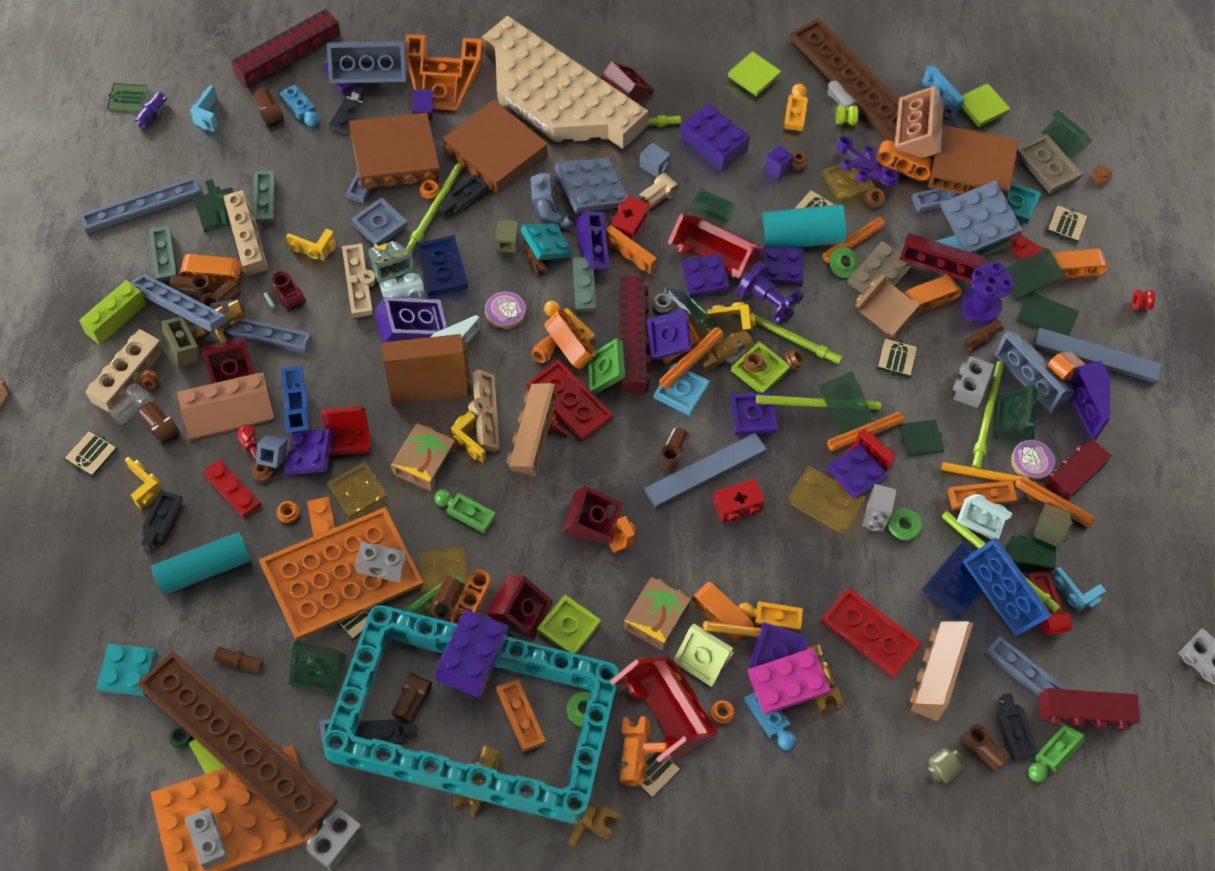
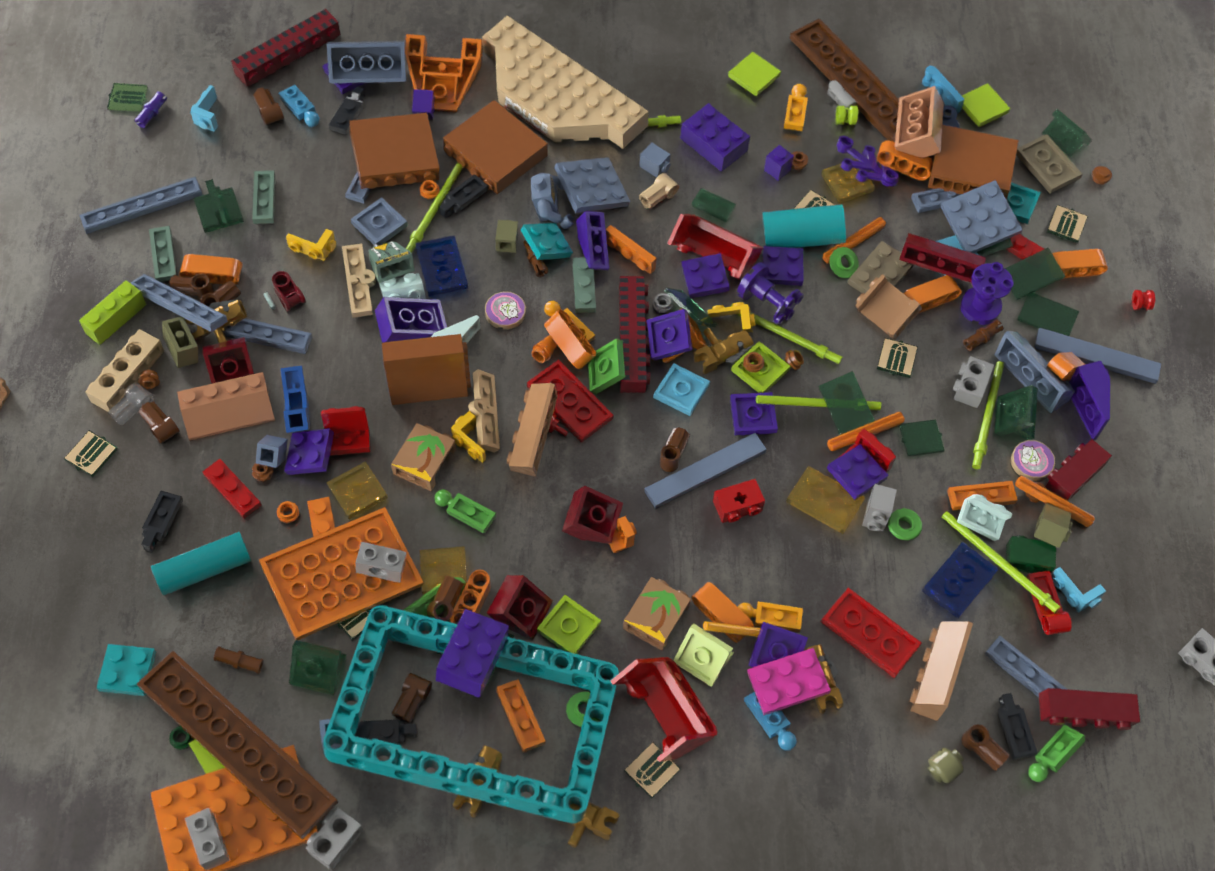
yellow bracket [125,457,161,510] -> none
tan brick [223,190,269,276] -> none
red piece [237,424,257,460] -> none
dark red slope [600,61,655,103] -> none
red brick [608,195,649,241] -> none
orange piece [616,716,668,786] -> none
orange axle [659,327,724,389] -> none
orange plate [711,700,735,724] -> none
dark orange plate [865,188,885,208] -> none
light orange bar [941,462,1029,484] -> none
blue slope [962,537,1052,637] -> none

